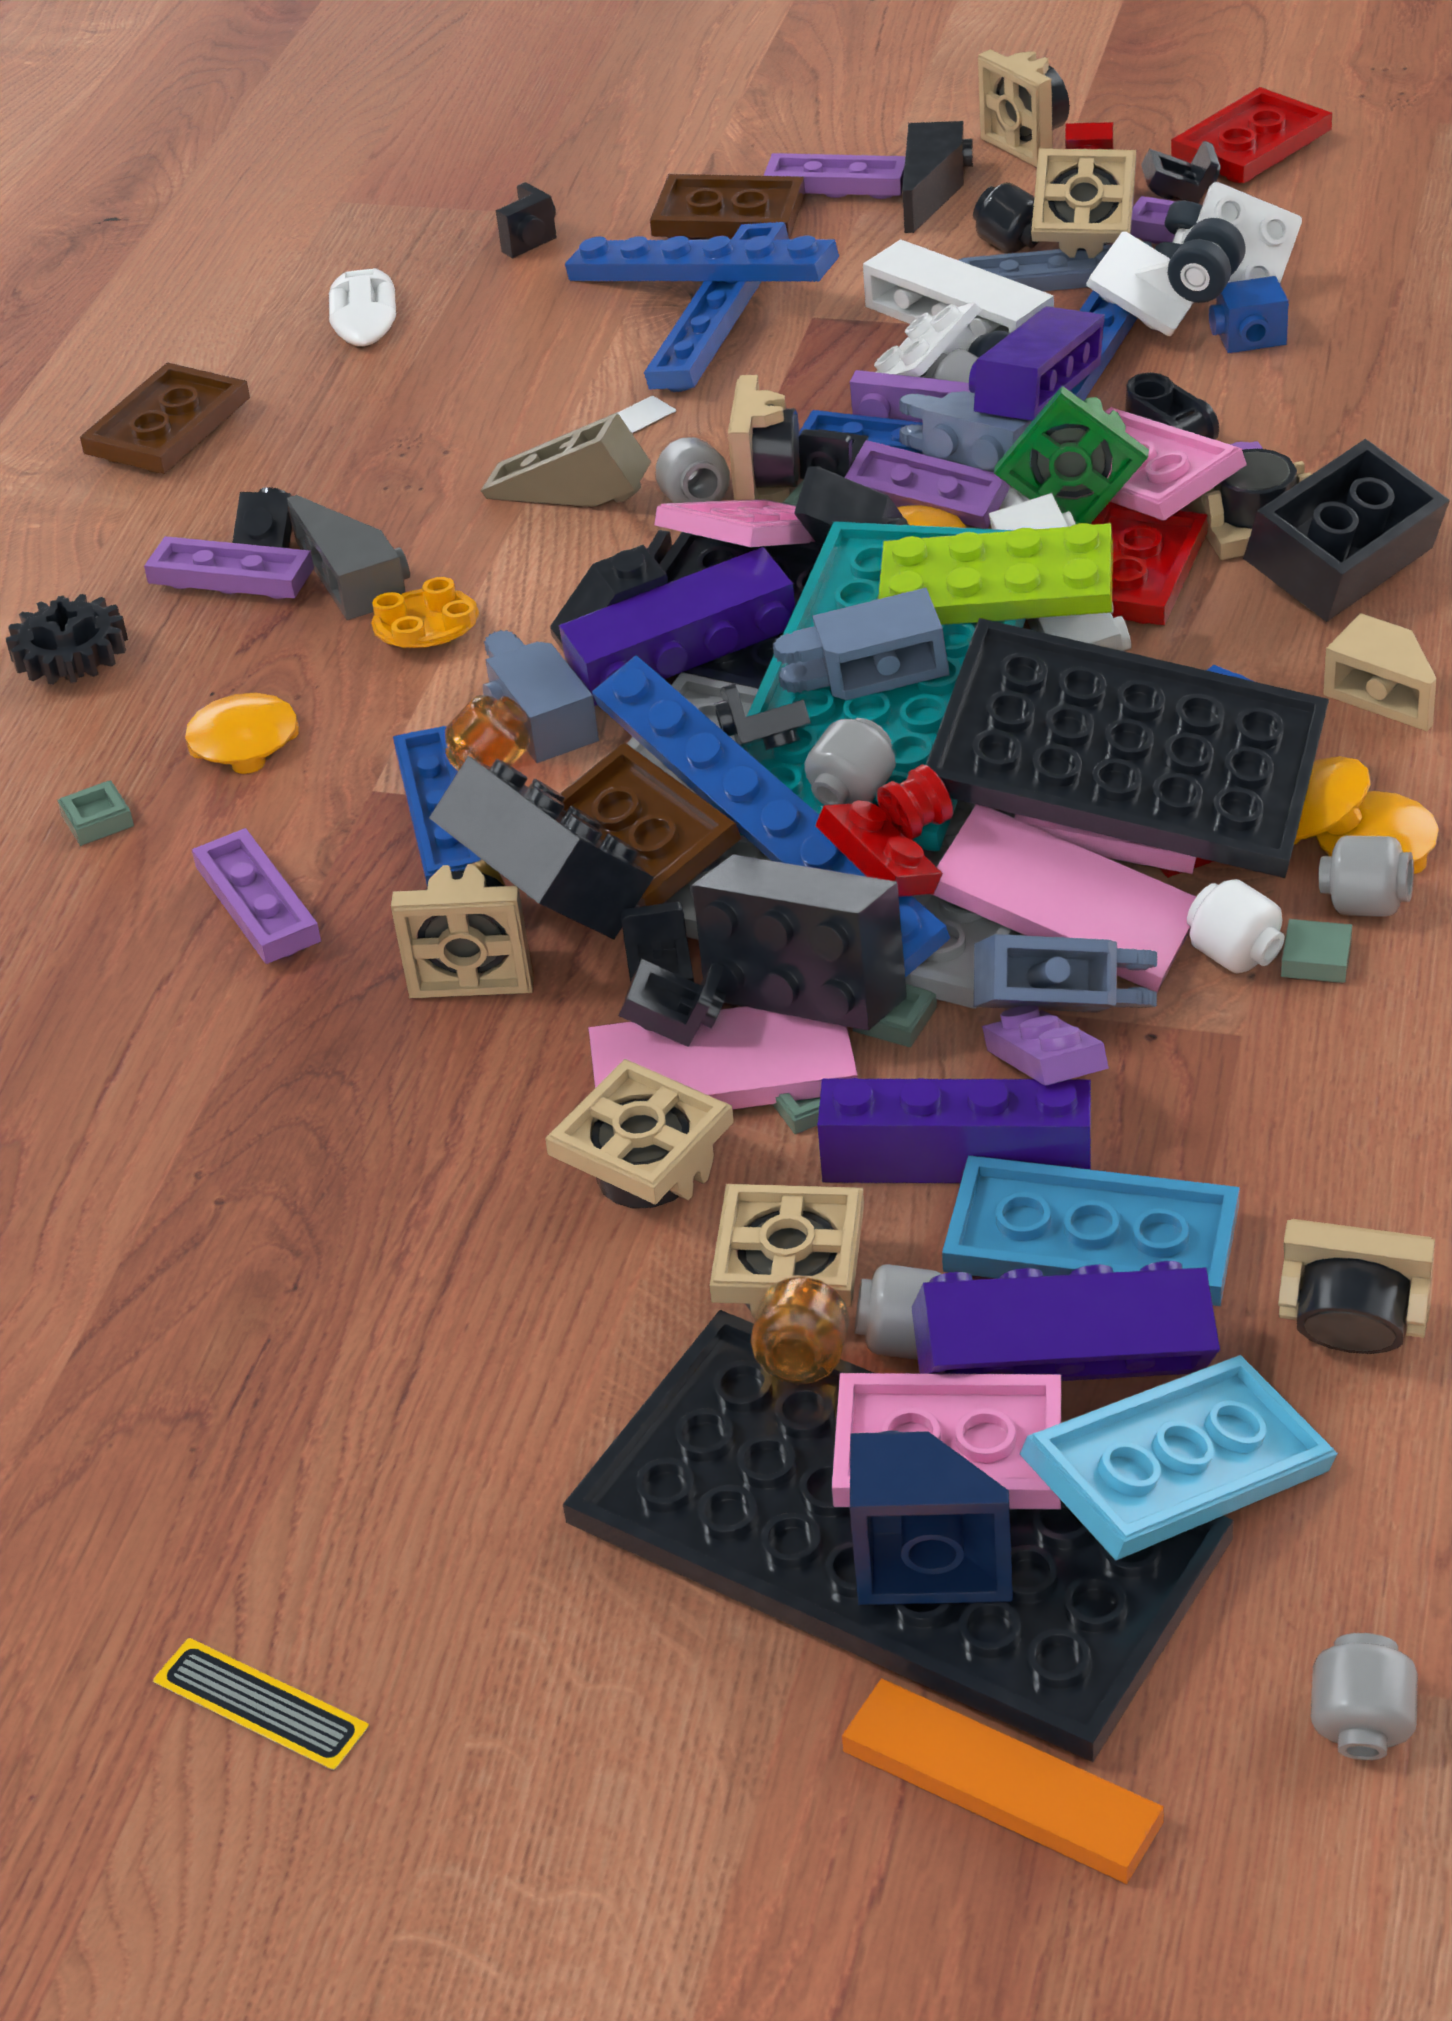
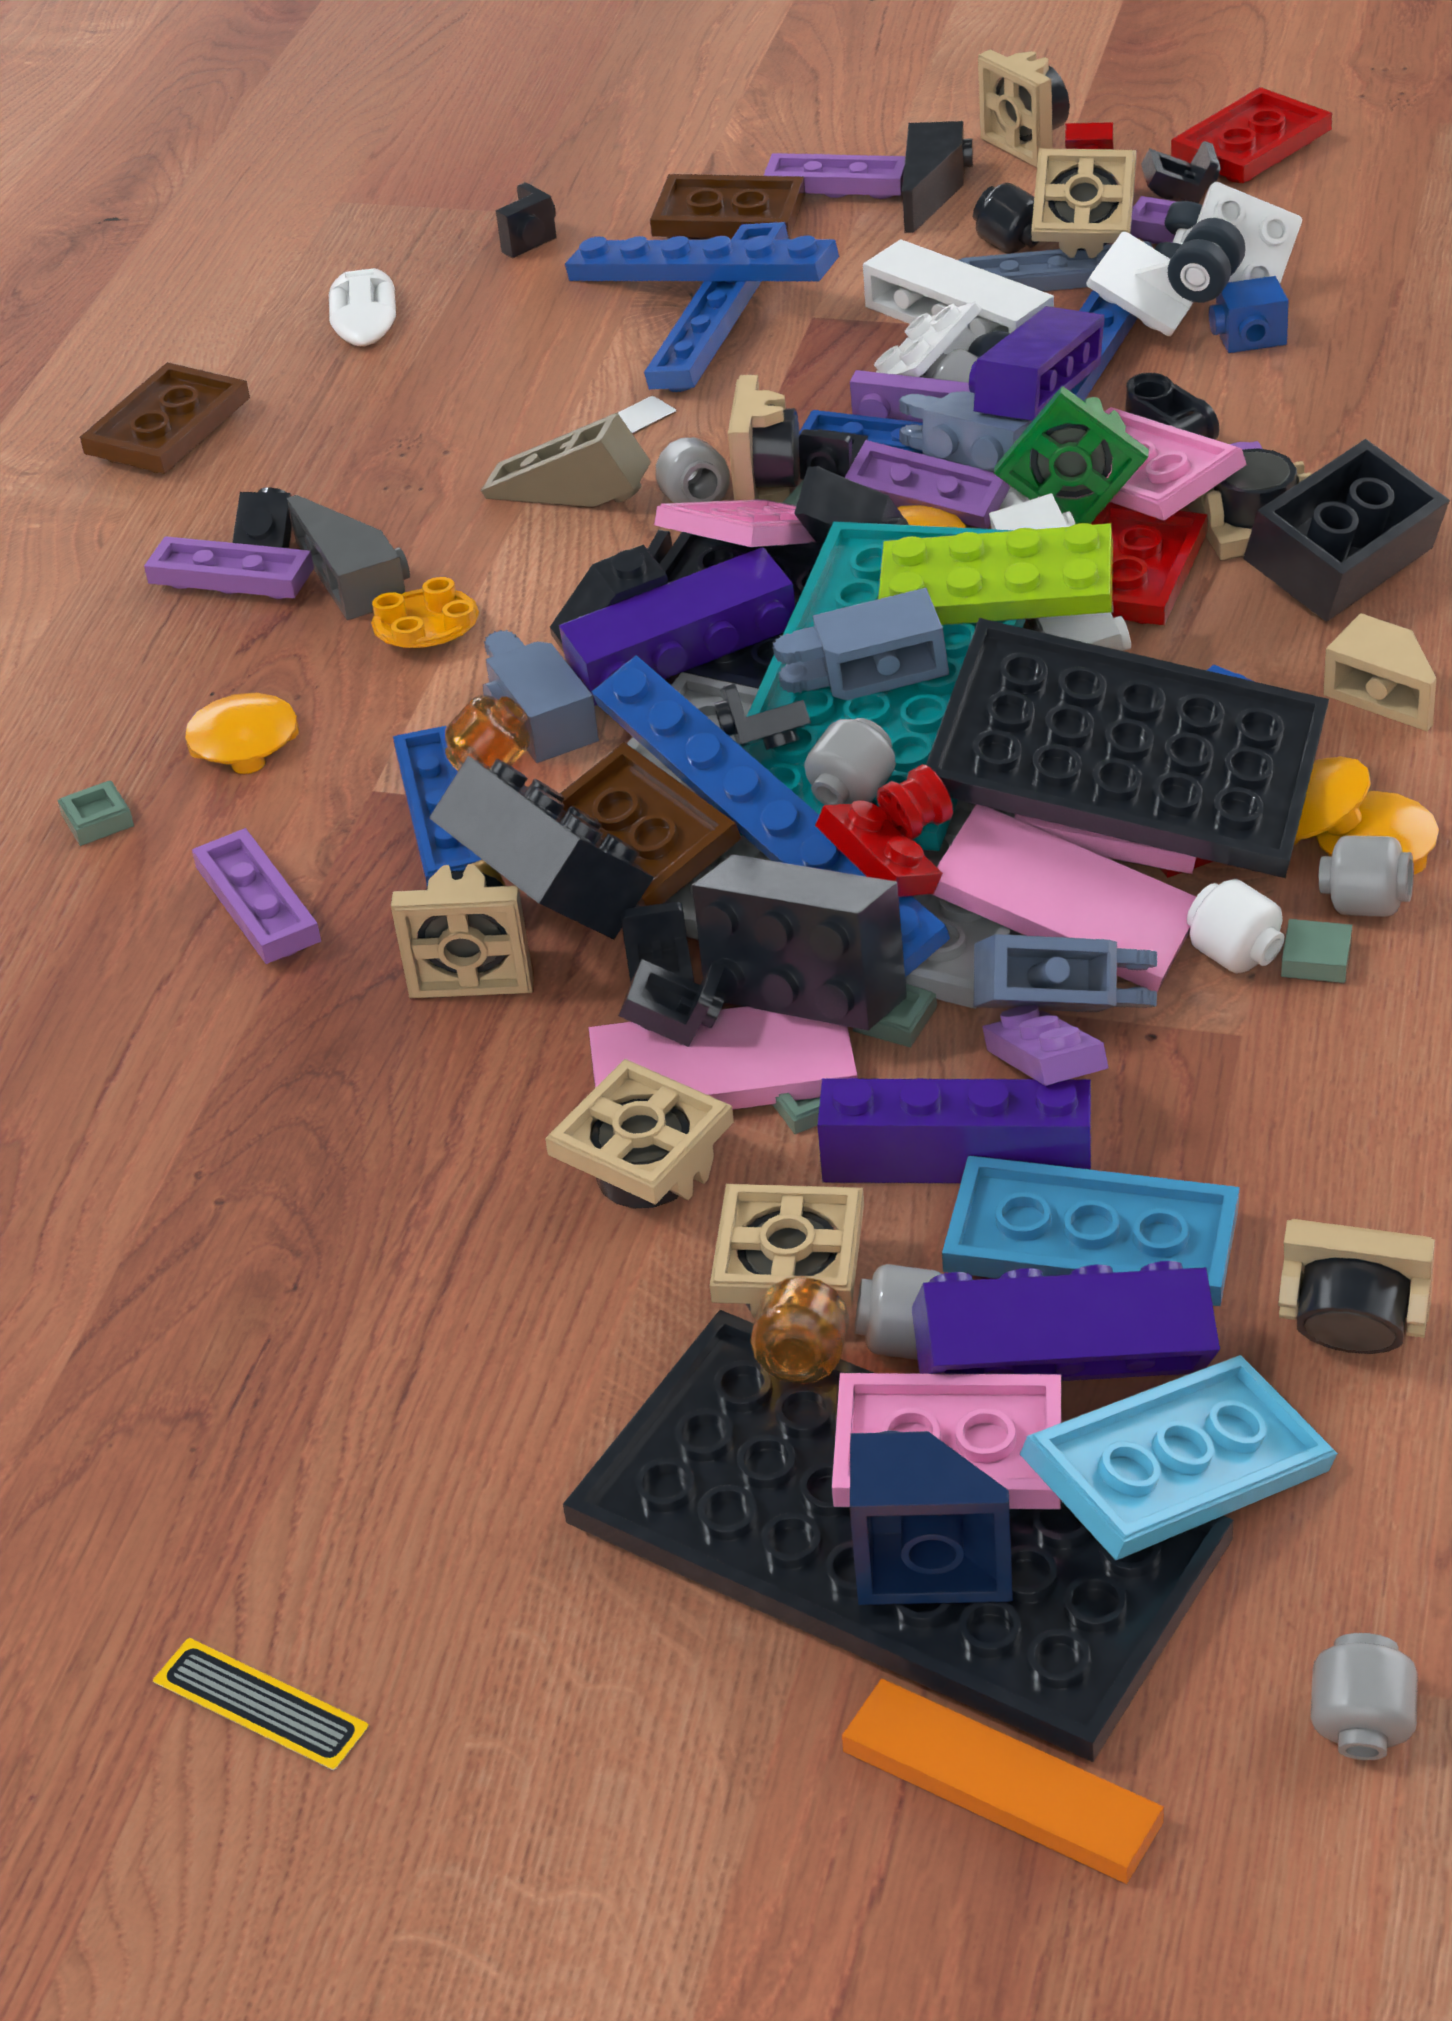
black gear [6,594,128,685] -> none

